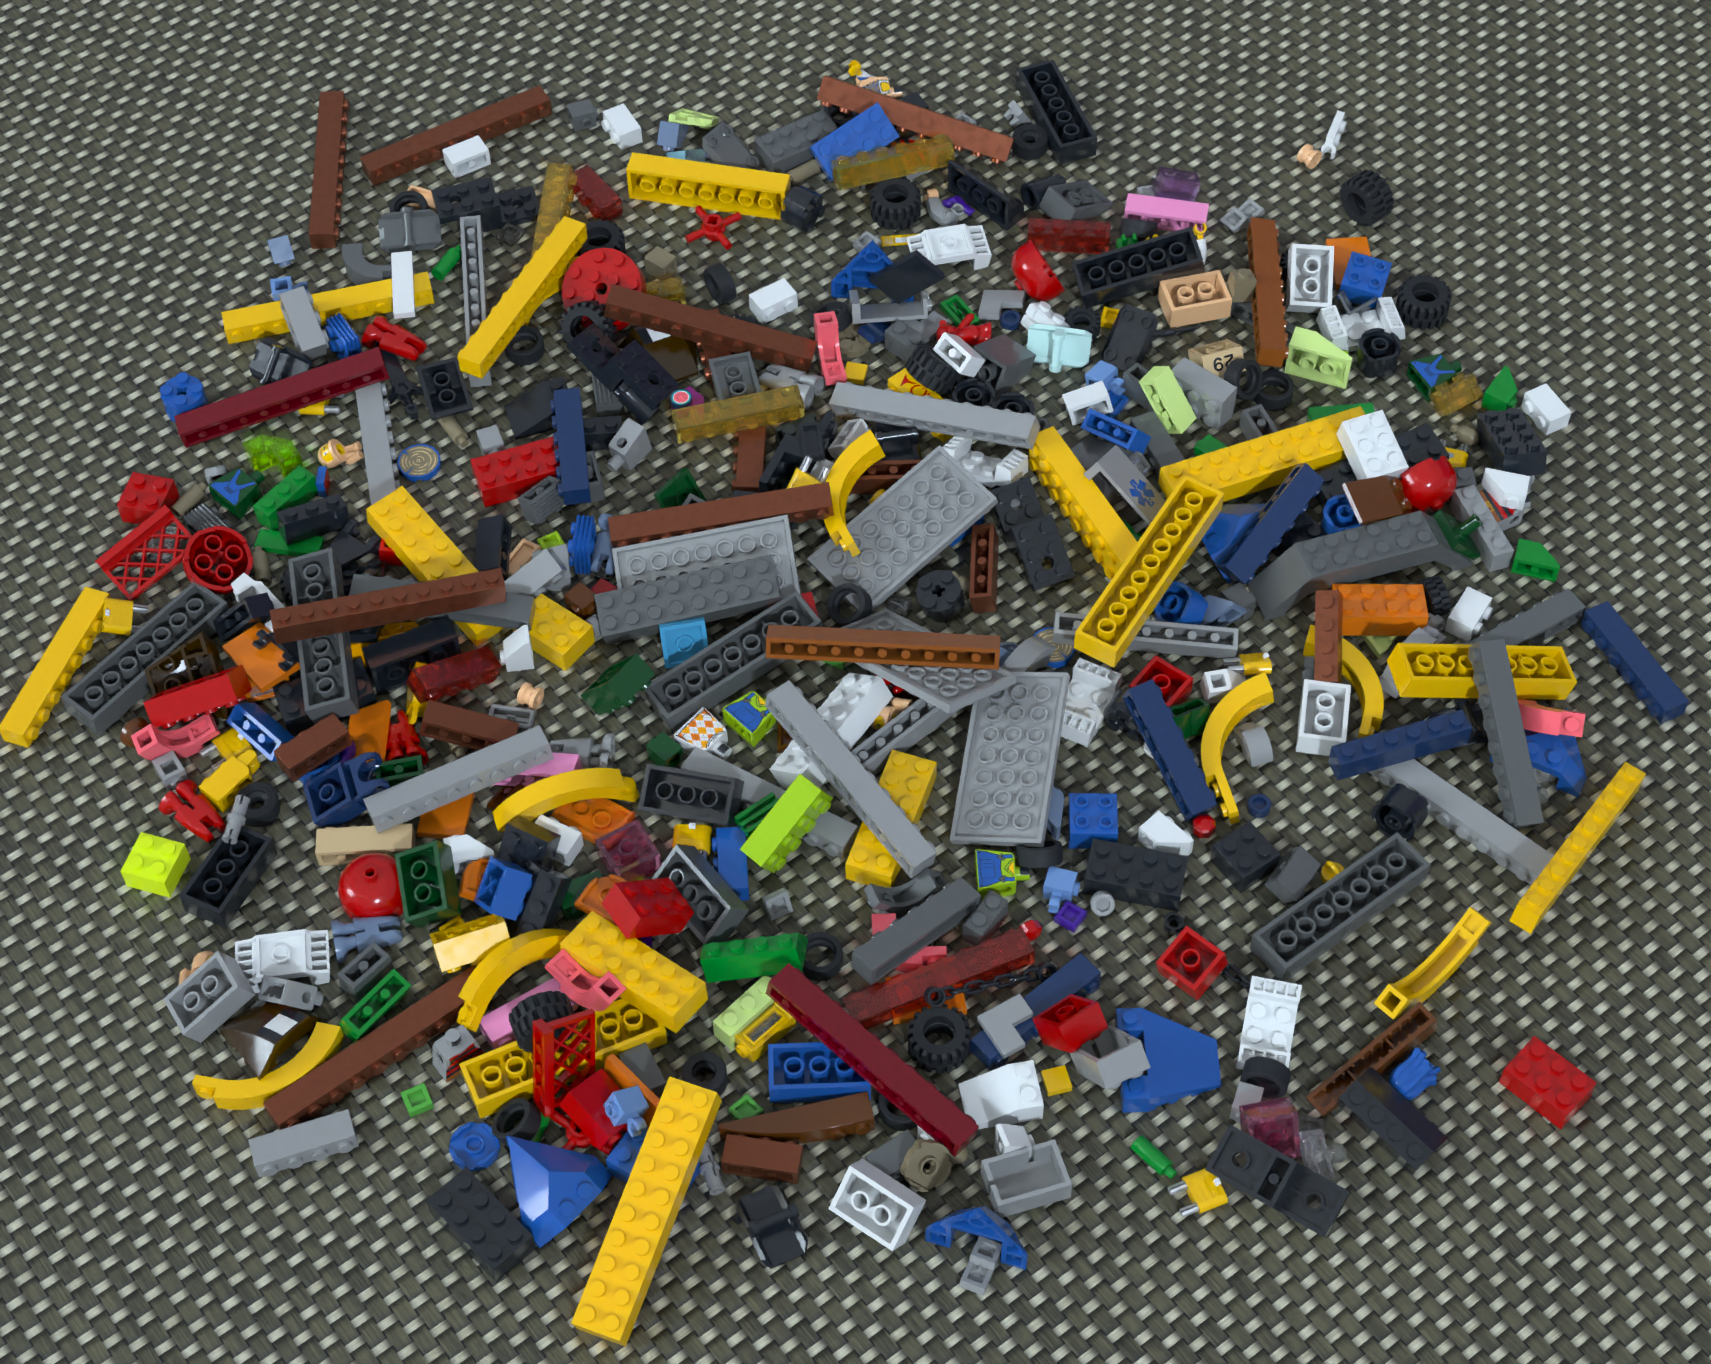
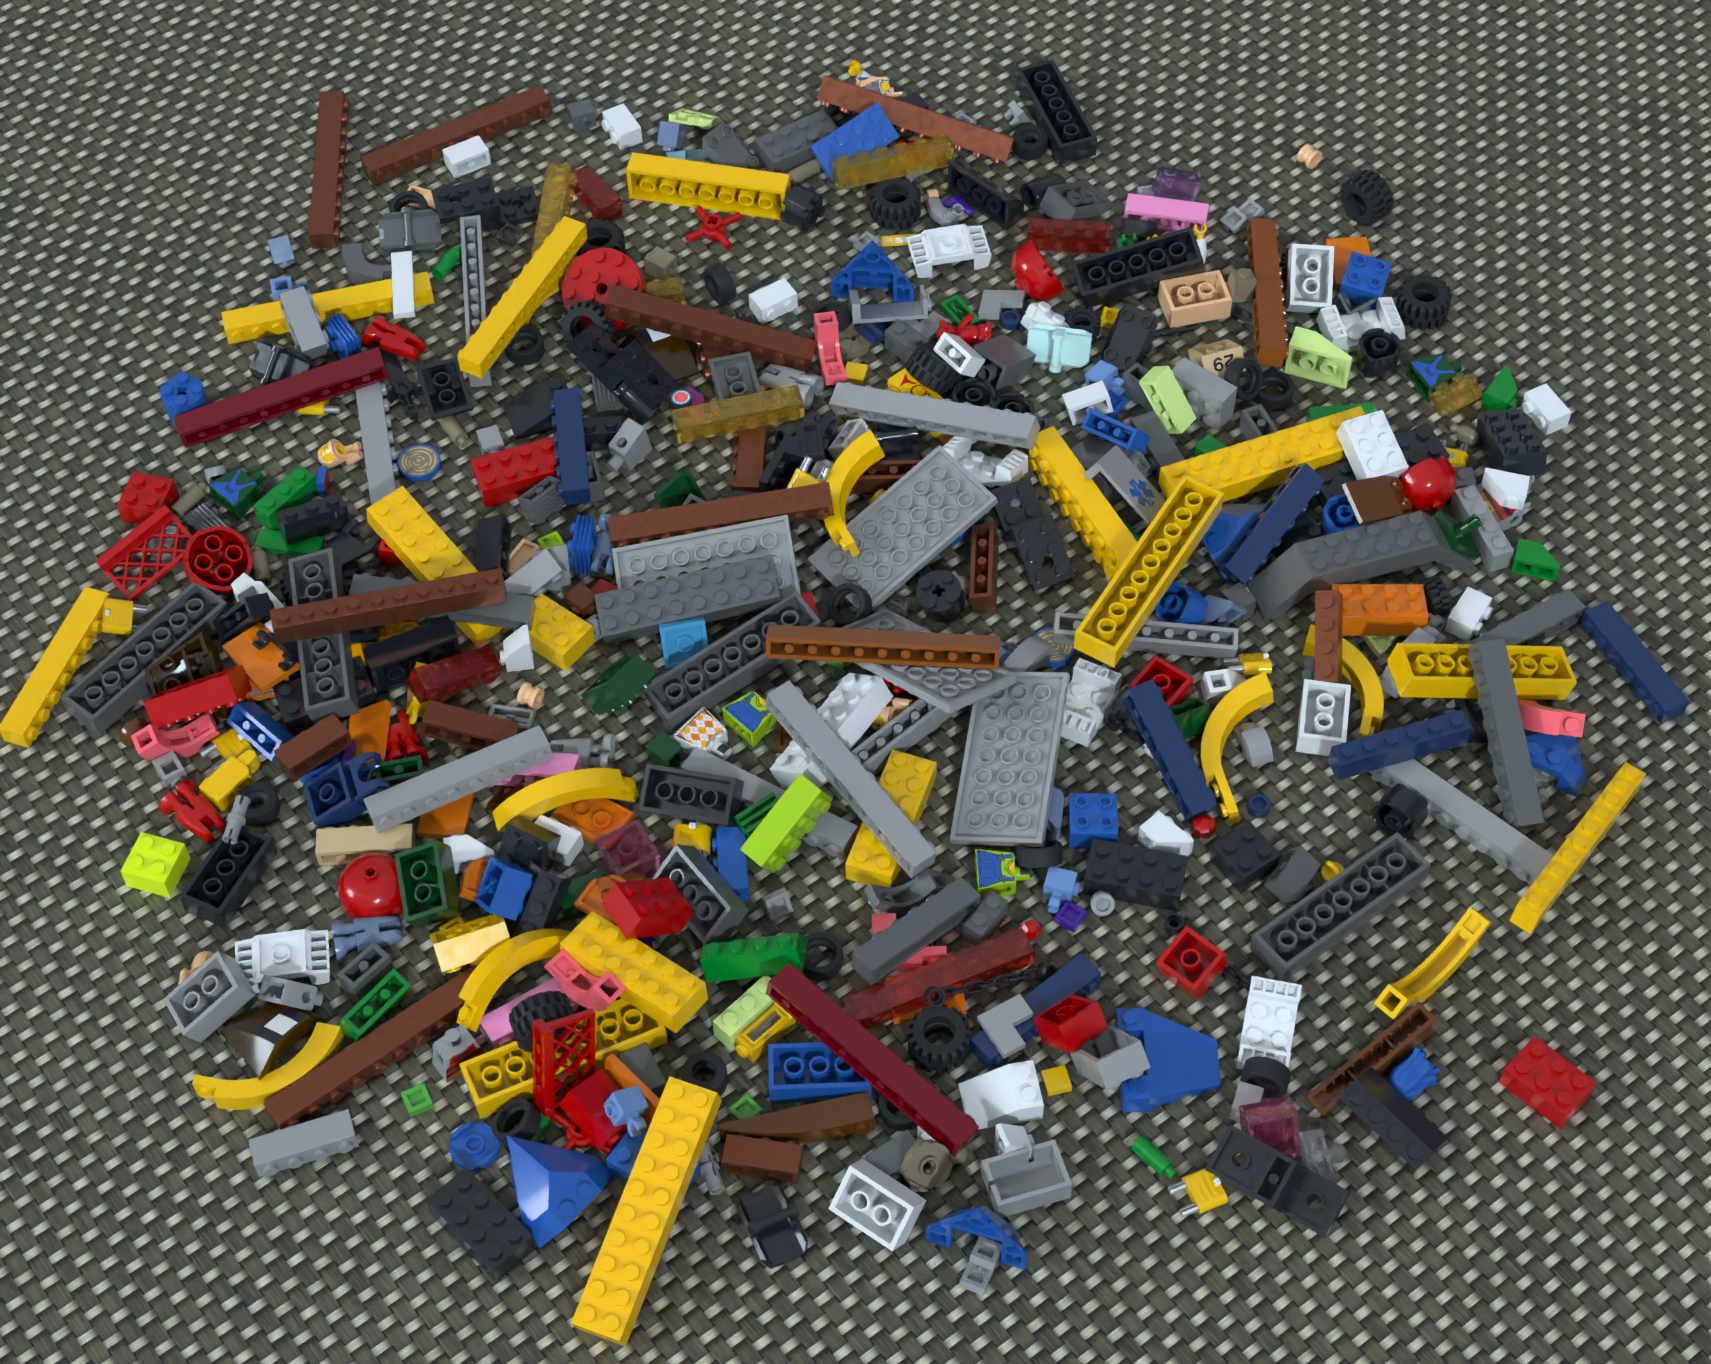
clear neon green brick [242,434,303,478] -> none
black tile [870,250,945,304] -> none
white plate [1320,110,1347,159] -> none

